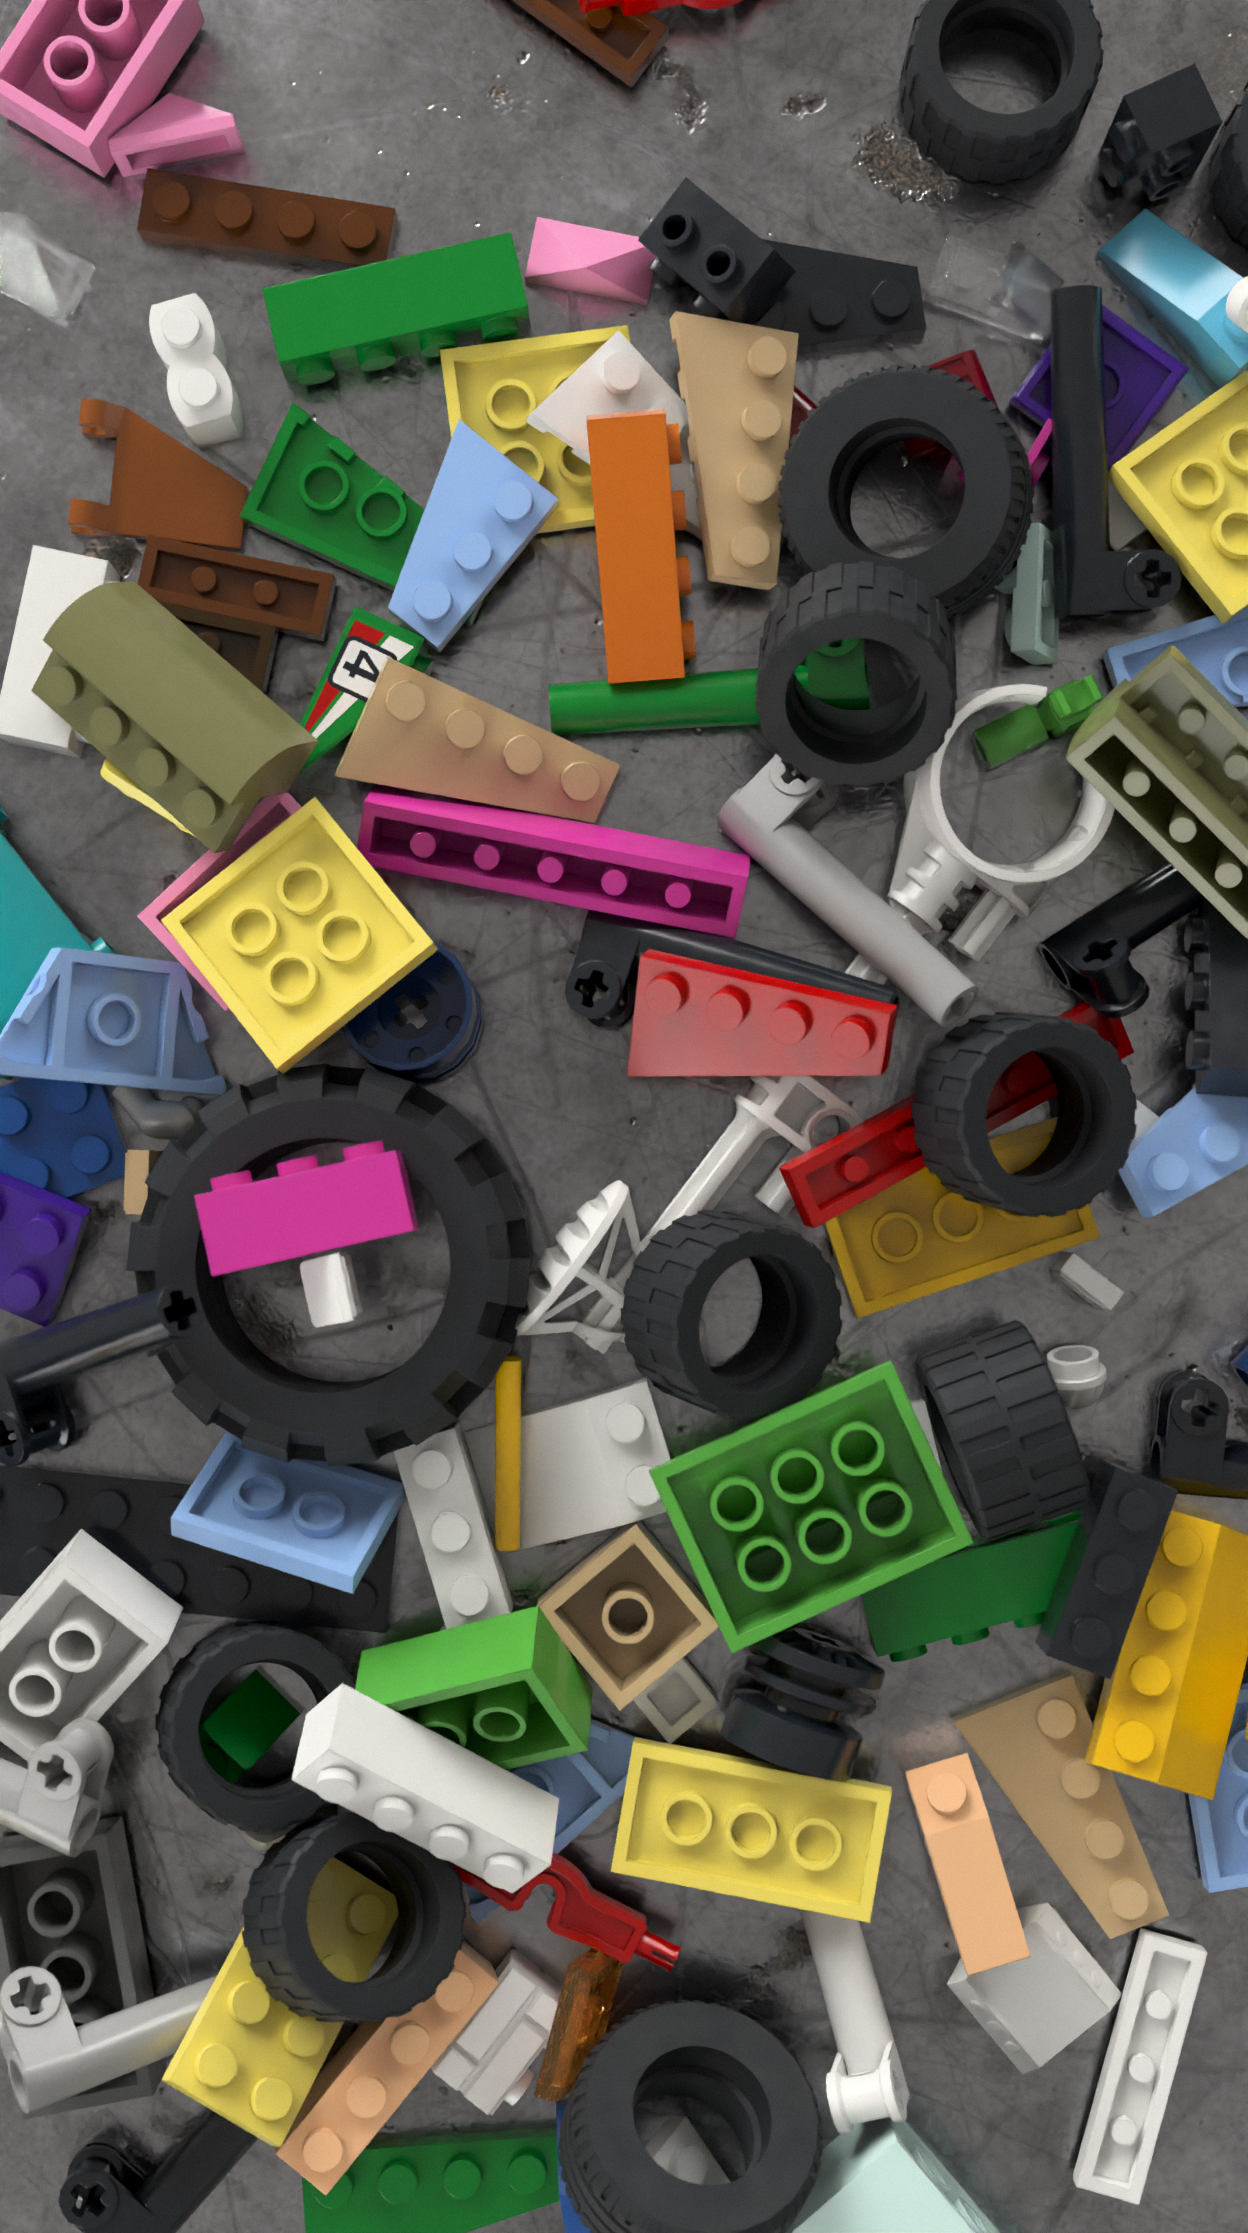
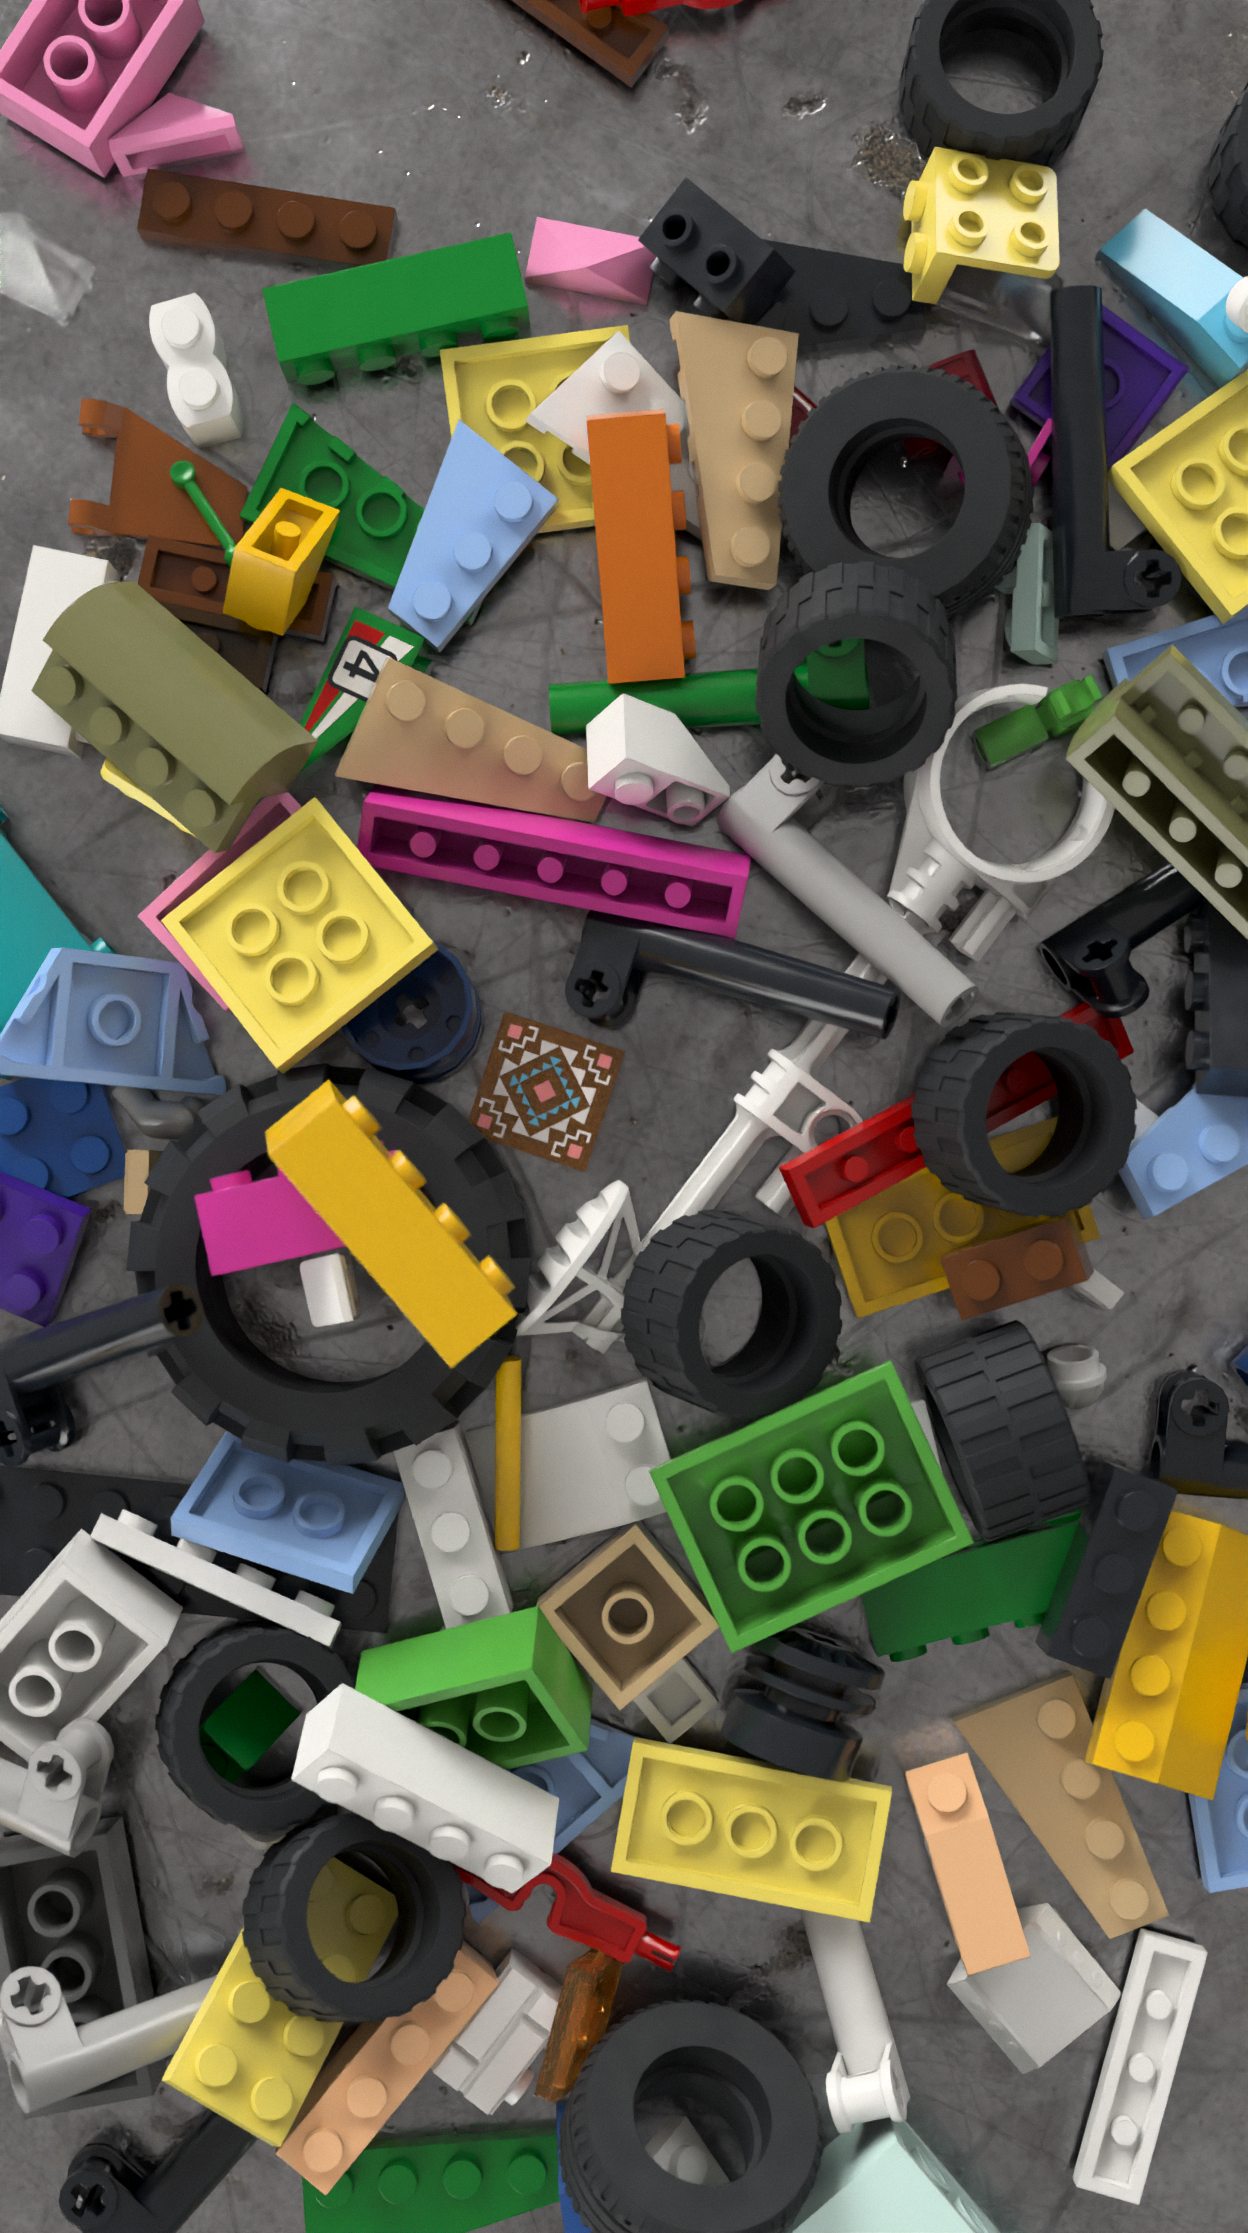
wing [627,949,898,1076] -> none
black brick [1099,64,1222,204] -> none
none -> white plate [89,1509,342,1649]
none -> green hinge [170,460,237,568]
none -> yellow slope [223,488,340,636]
none -> yellow wedge [265,1080,517,1368]
none -> clear orange tile [468,1011,625,1172]
none -> white slope [586,693,730,827]
none -> light yellow bracket [903,147,1060,304]
none -> reddish brown brick [940,1210,1094,1321]

